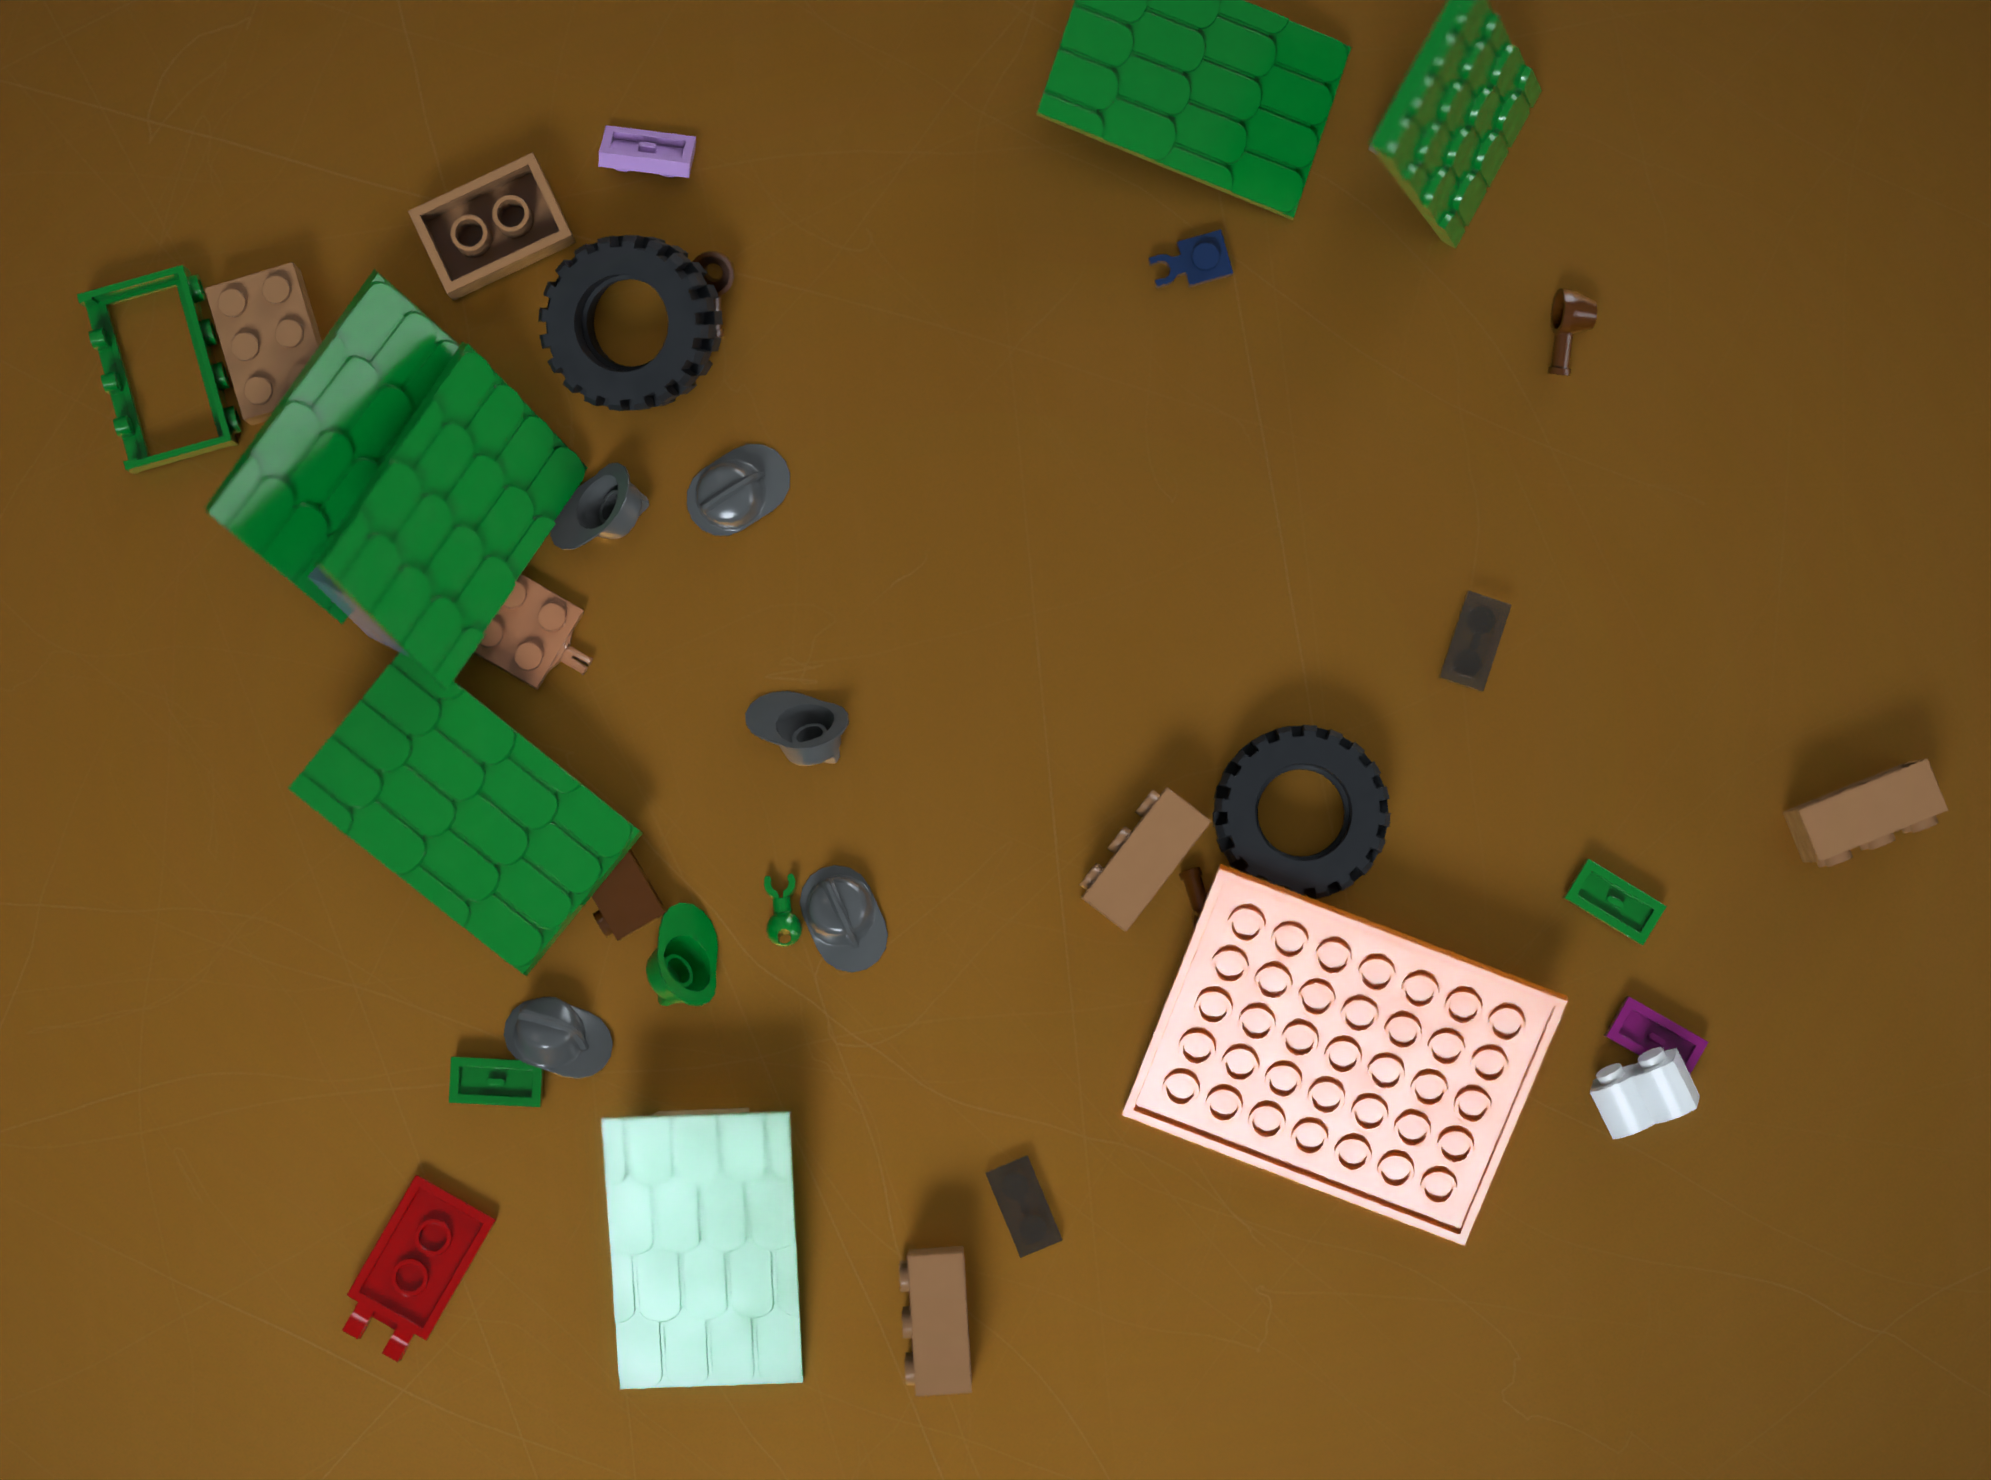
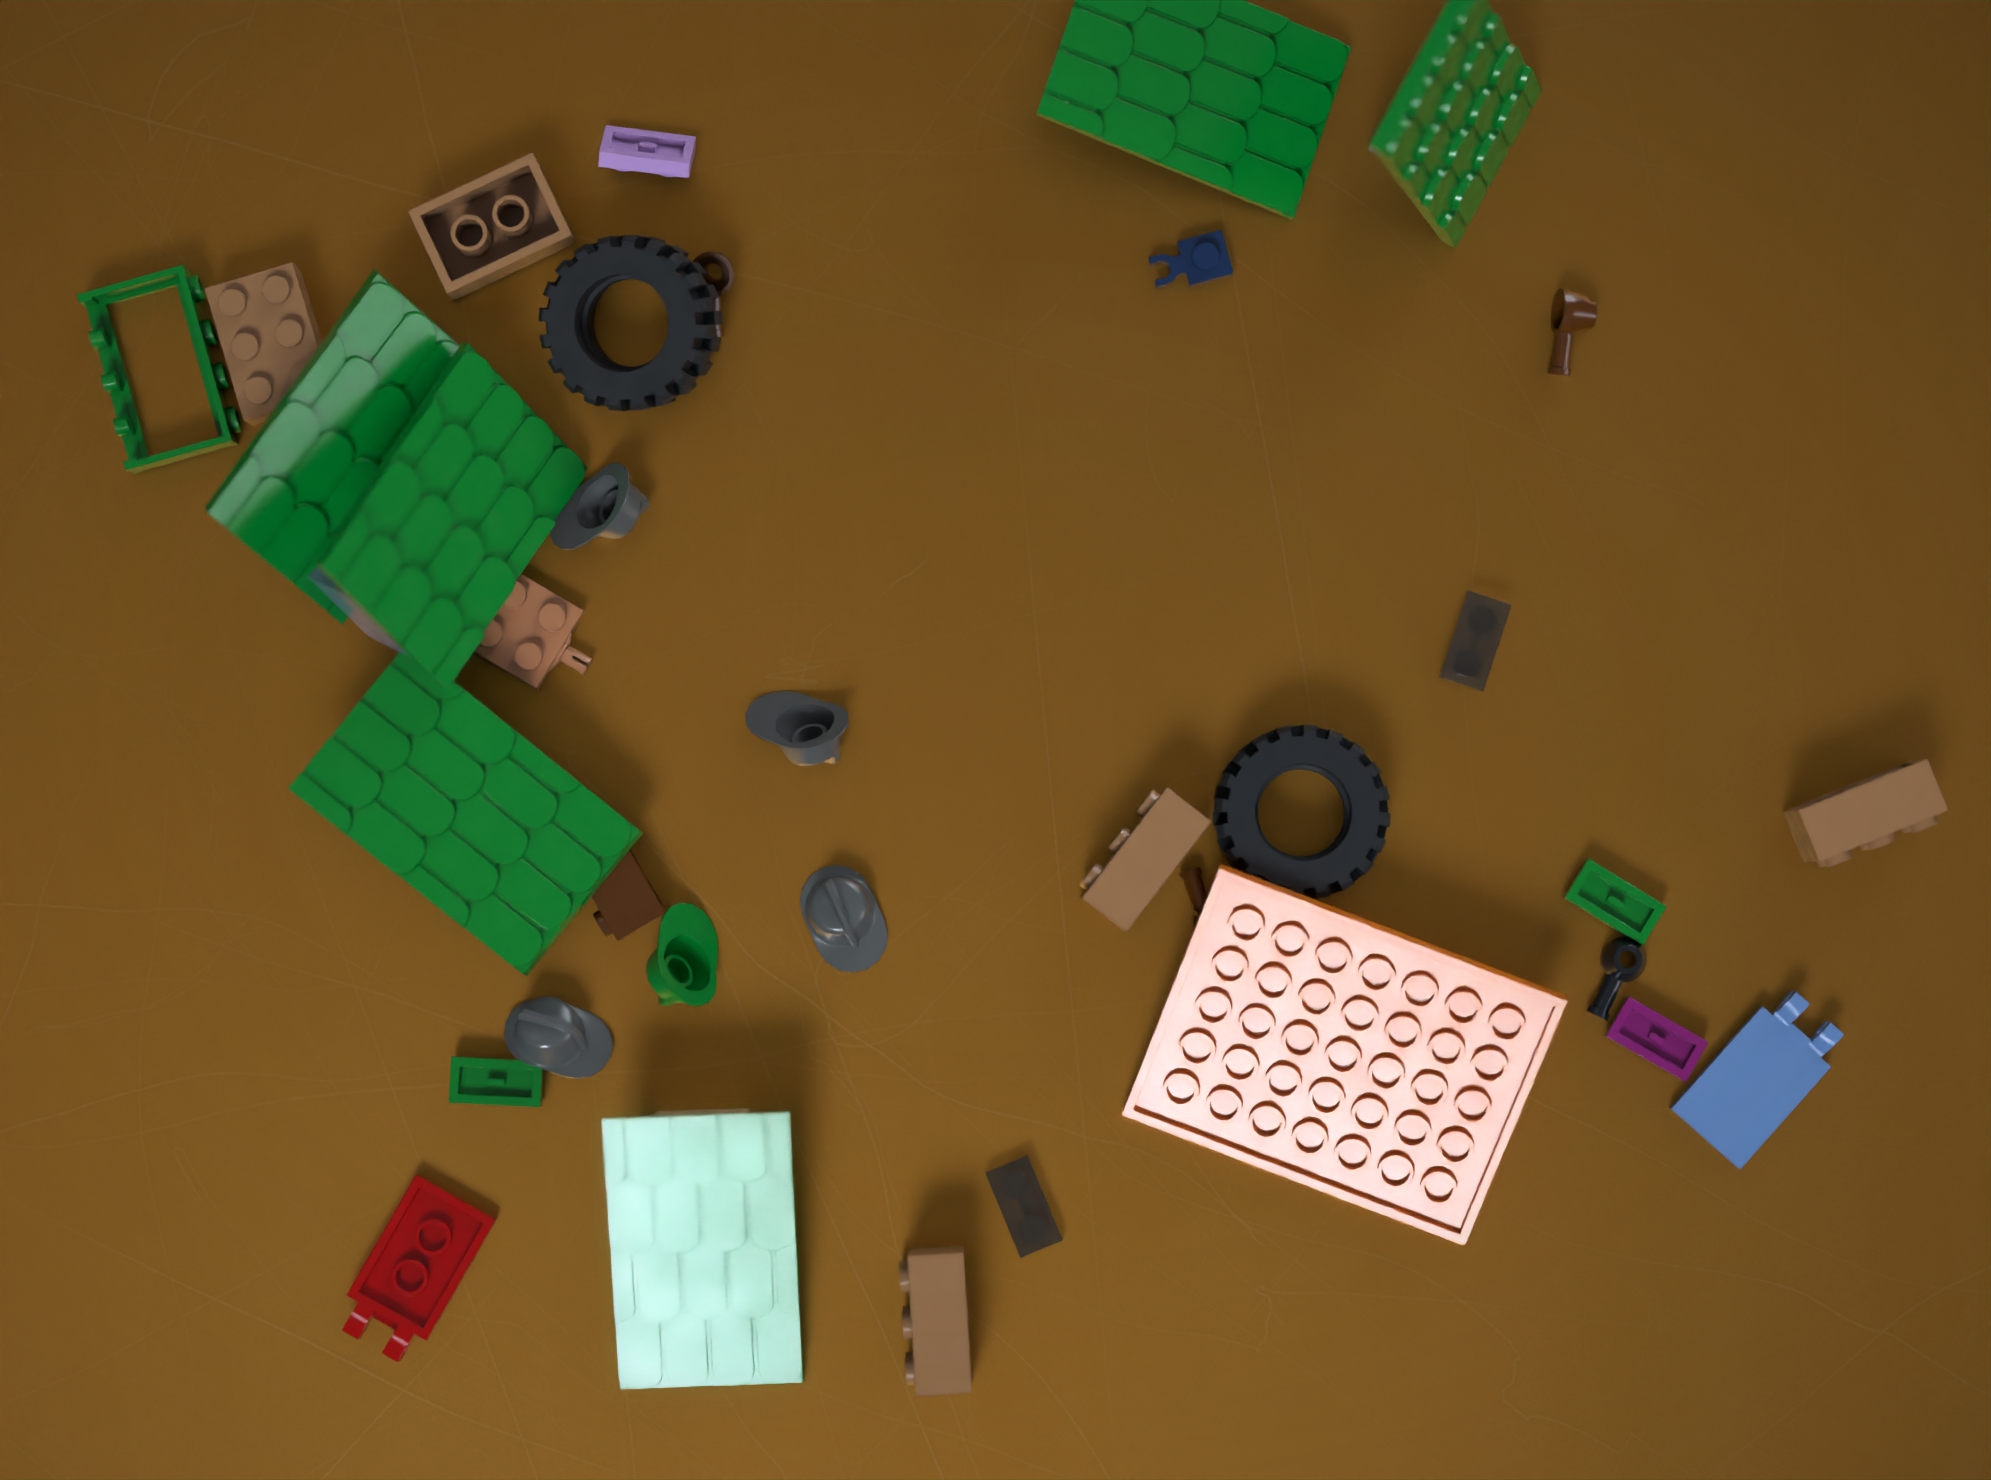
dark grey piece [687,444,790,536] -> none
green arm [764,873,802,947] -> none
white brick [1590,1047,1700,1139] -> none
none -> black bar [1586,937,1647,1021]
none -> medium blue tile [1669,990,1845,1169]

